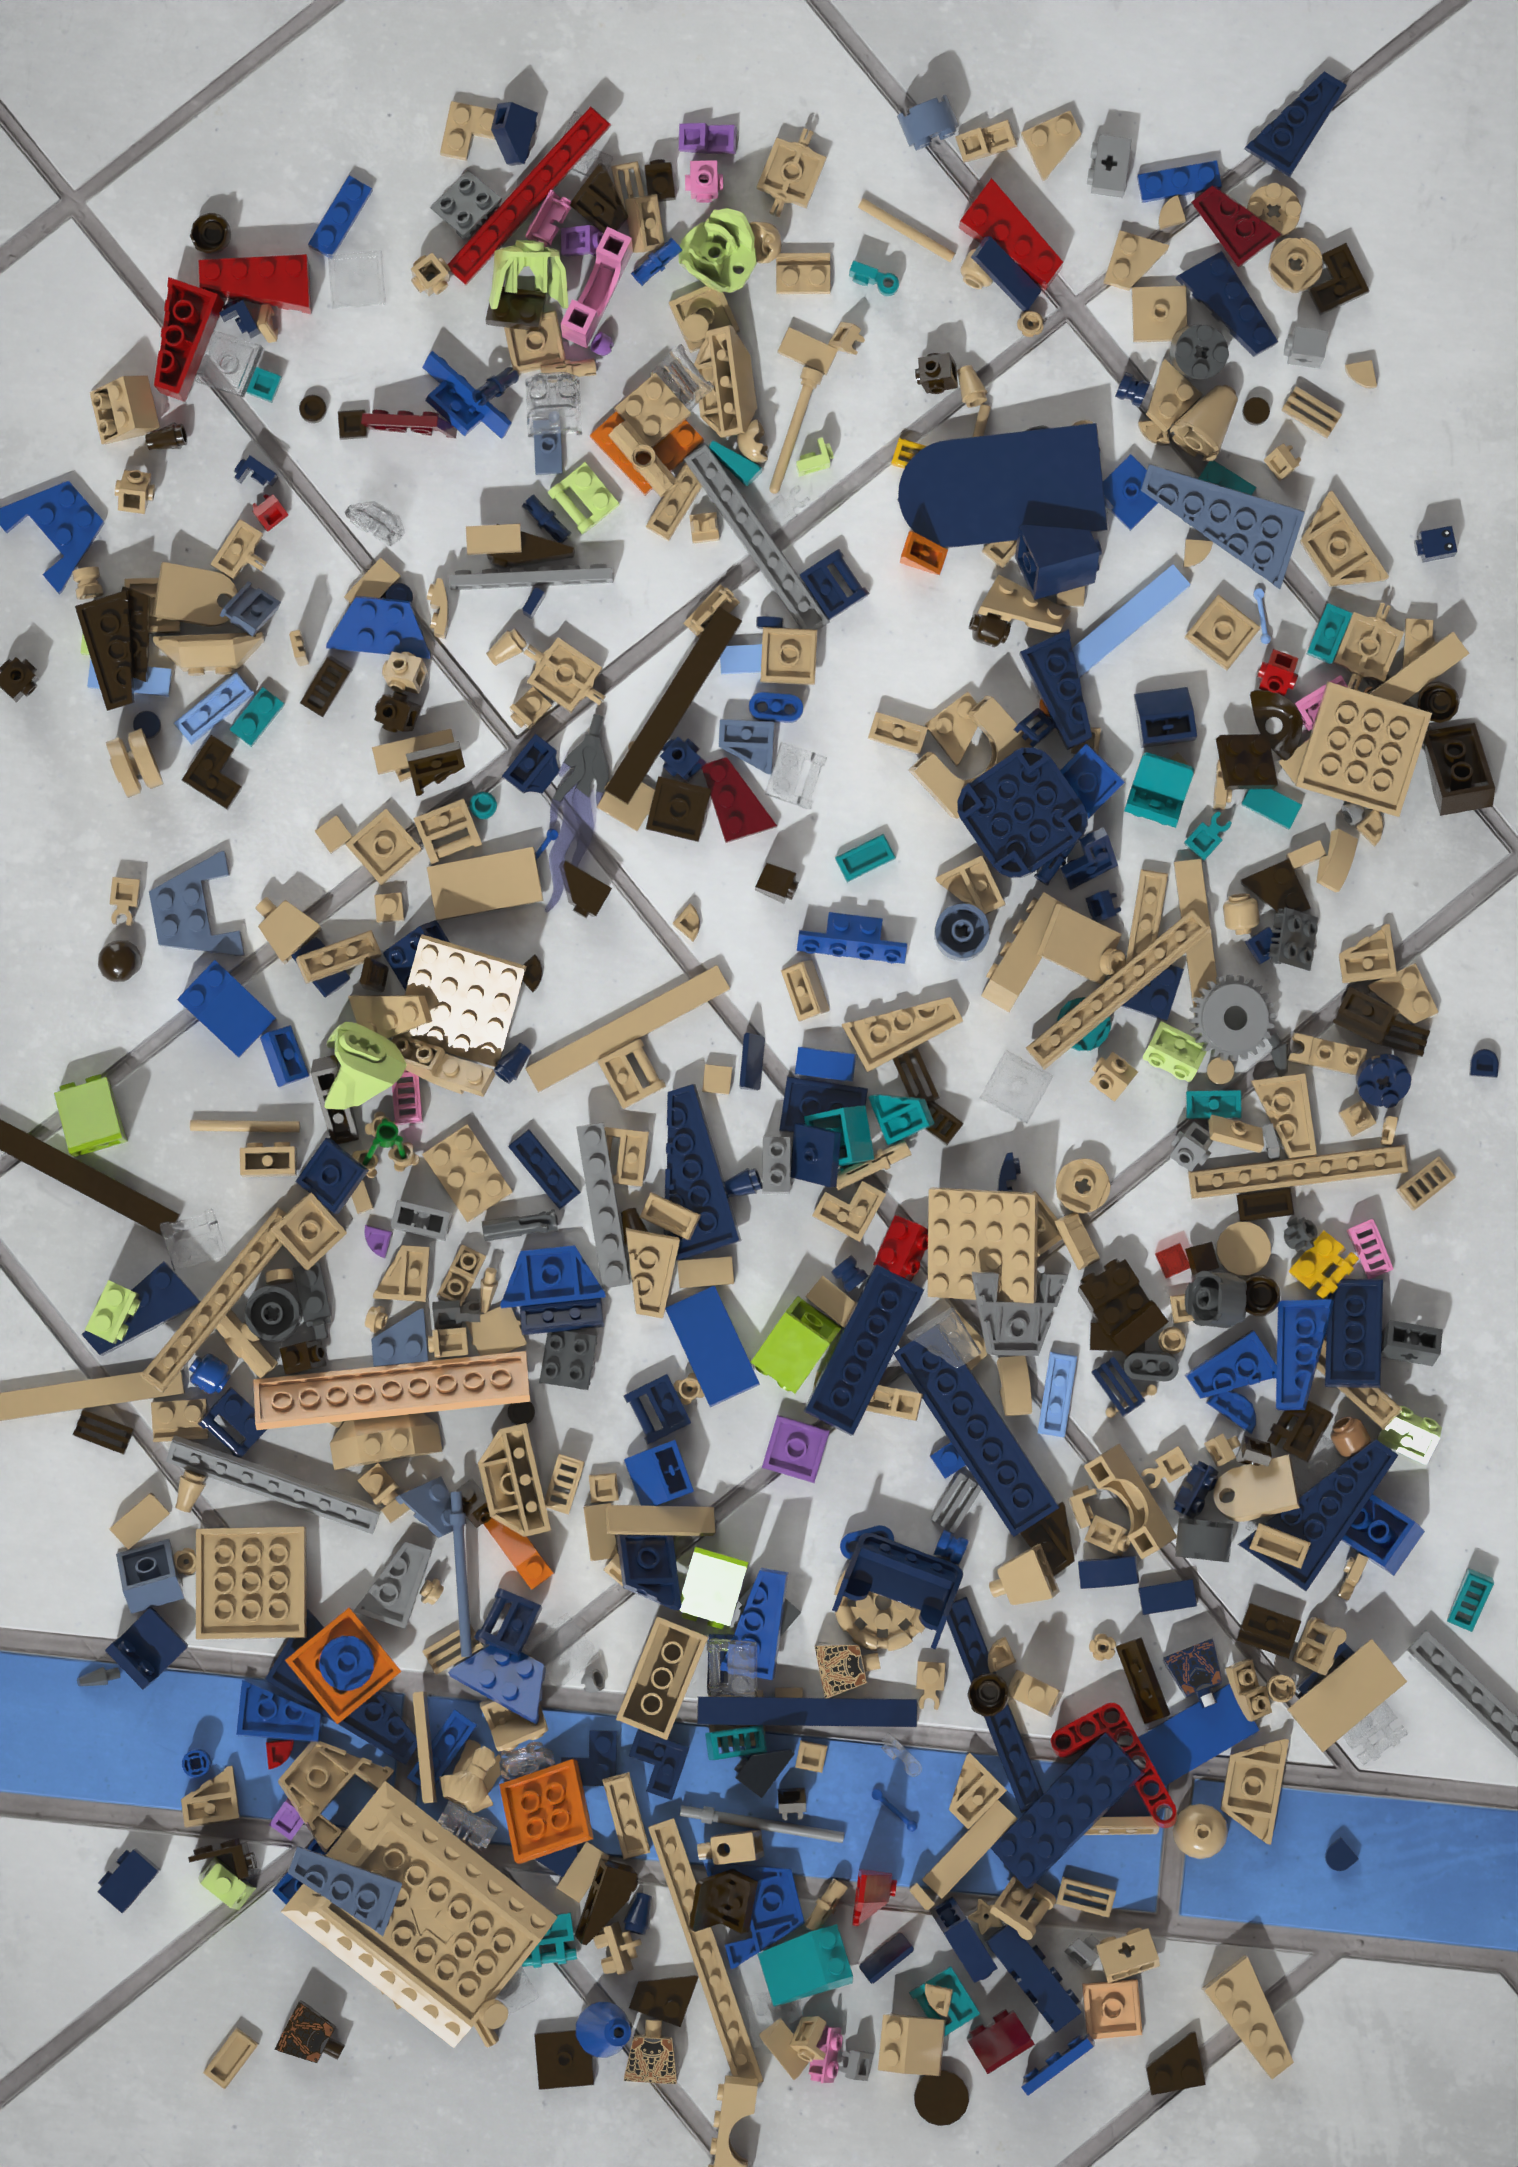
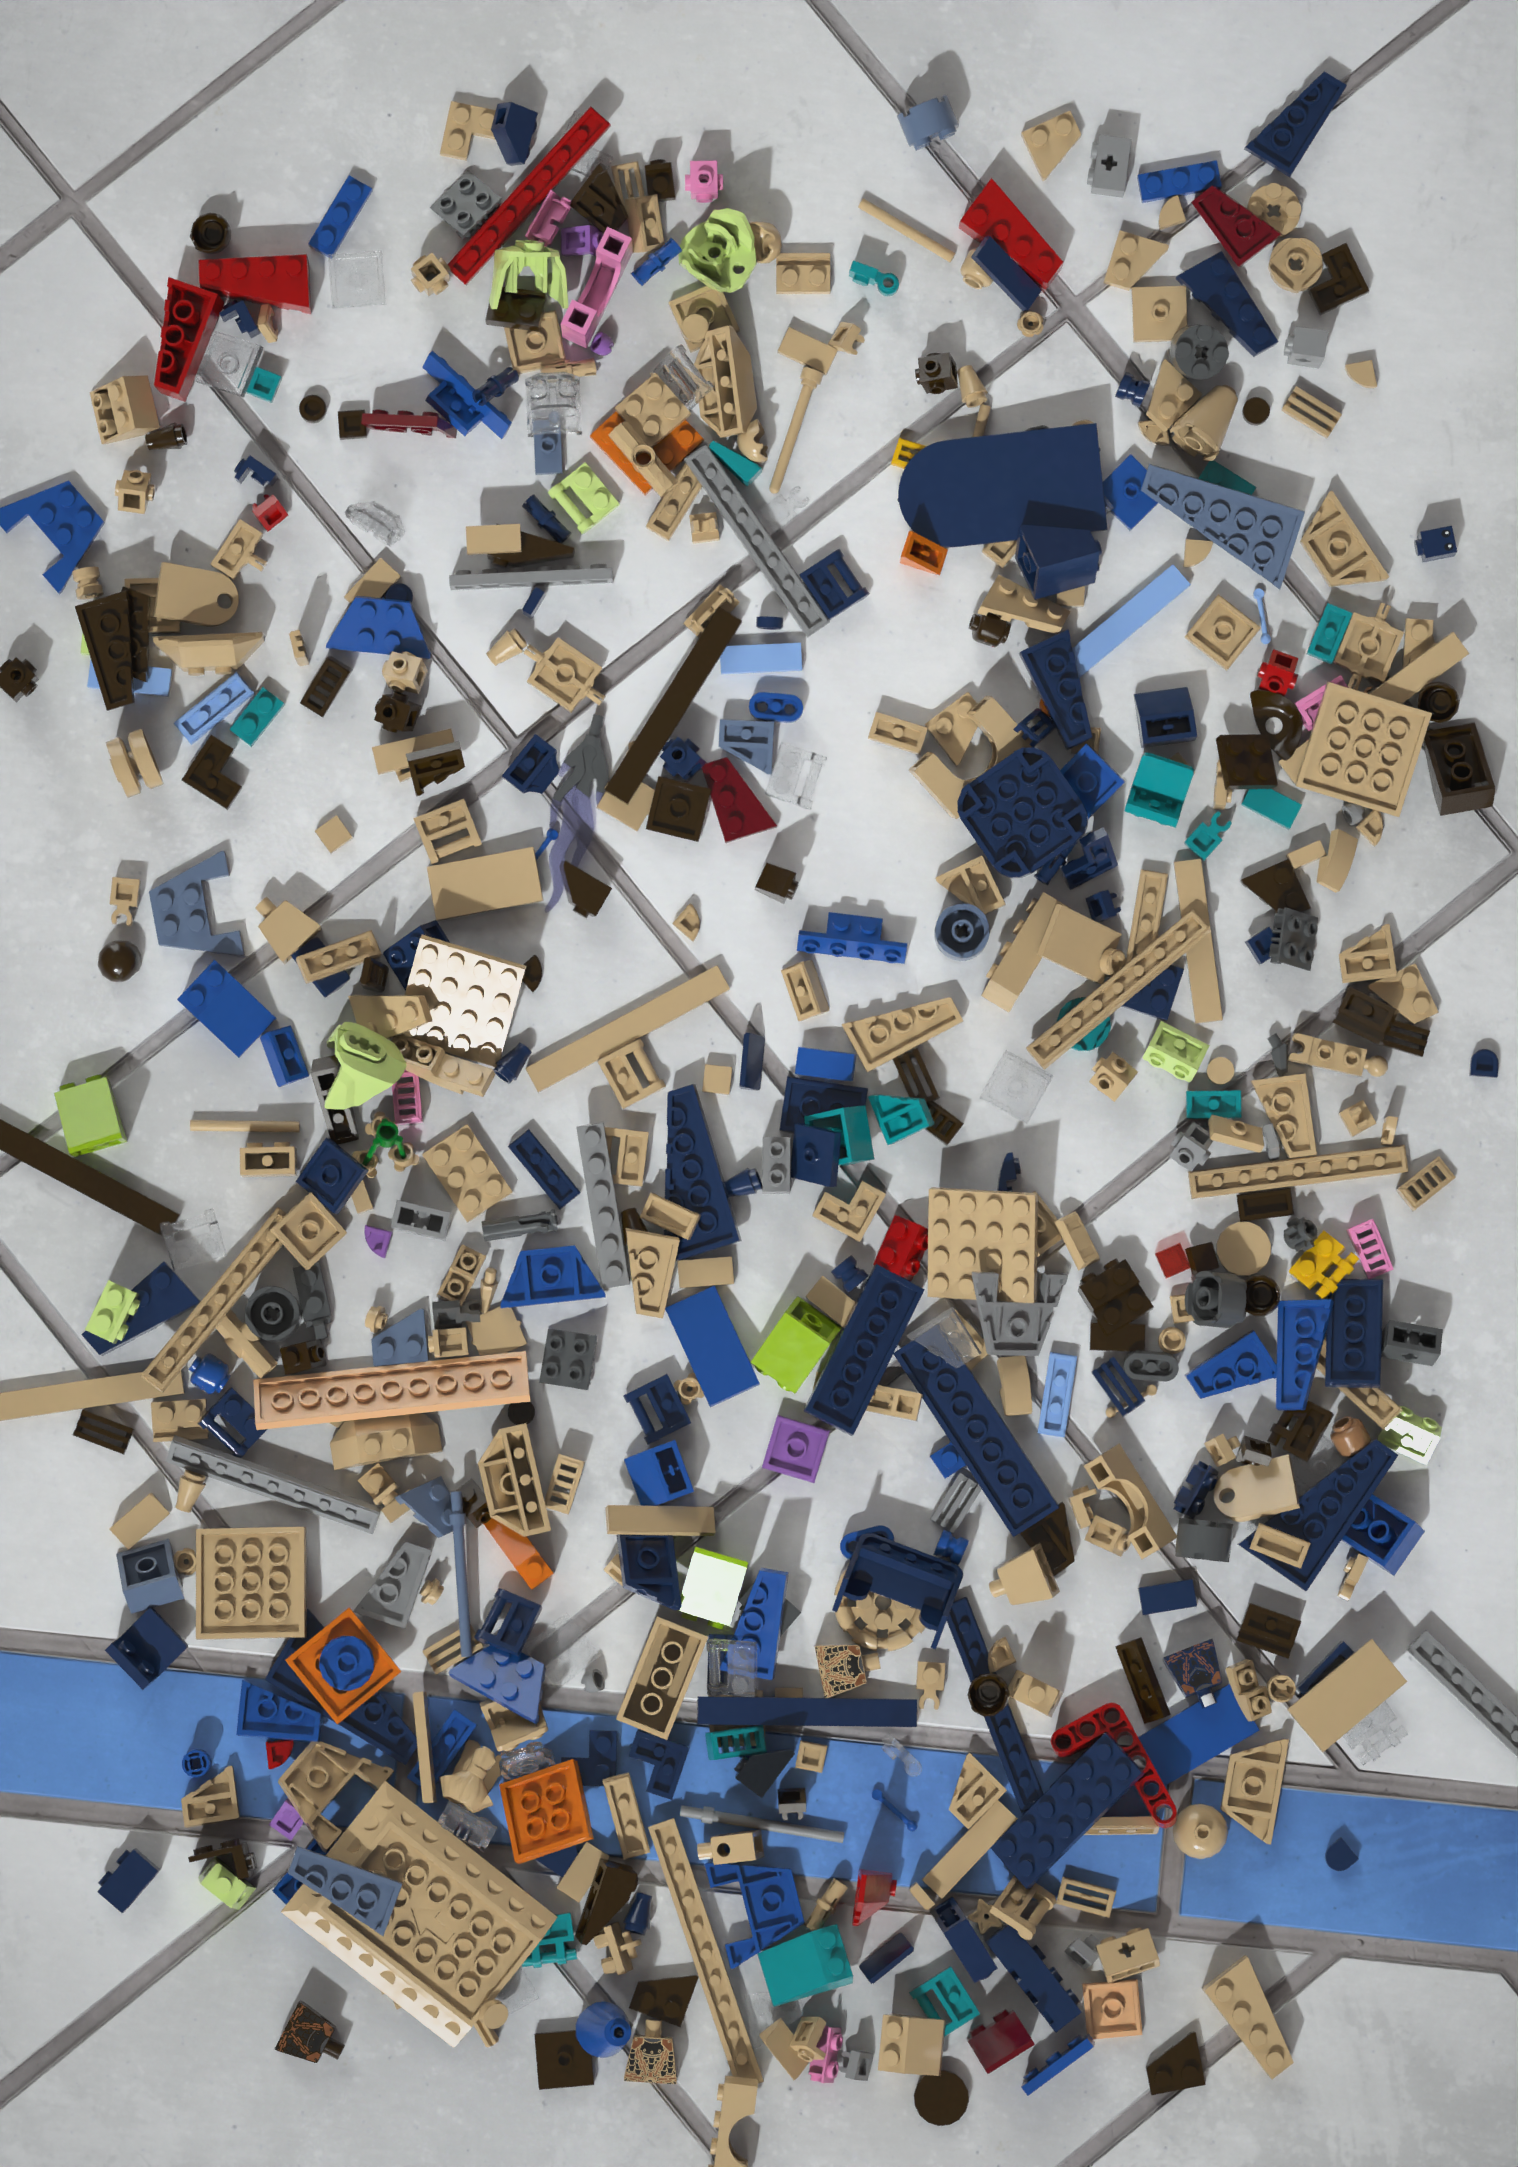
dark grey bar [77,1667,120,1686] -> none
dark blue tile [133,711,161,739] -> none
tan tile [203,2028,259,2089] -> none
sand blue plate [220,581,281,637] -> none
tan tile [265,1269,294,1285] -> none
tan tile [345,809,422,886] -> none
tan wing [373,1245,430,1302] -> none
tan plate [374,892,404,923] -> none
tan slope [427,578,449,639] -> none
teal plate [470,792,497,819] -> none
tan bracket [509,687,552,730] -> none
dark blue tile [520,1298,604,1335] -> none
tan slope [583,1503,618,1561] -> none
tan tile [589,1473,619,1503] -> none
medium lavender slope [679,123,737,154] -> none
dark brown bracket [689,1869,758,1934] -> none
tan plate [757,128,827,217] -> none
tan plate [760,627,817,685] -> none
yellowish green bracket [796,437,834,477] -> none
teal tile [835,834,896,883] -> none
tan pin [836,1140,912,1191] -> none
tan tile [925,1983,953,2017] -> none
tan slope [955,120,1018,163] -> none
tan plate [1055,1158,1111,1214] -> none
dark blue slope [1078,1555,1139,1589] -> none
tan plate [1089,1634,1116,1661] -> none
dark brown tile [1109,1300,1169,1356] -> none
tan plate [1141,1446,1193,1489] -> none
light grey gear [1189,975,1276,1061] -> none
blue tile [1206,1392,1256,1434] -> none
tan head [1223,893,1260,935] -> none
tan tile [1264,443,1301,481] -> none
tan plate [1292,1617,1347,1676] -> none
dark blue plate [1355,1054,1412,1108] -> none
teal slope [1447,1568,1494,1632] -> none

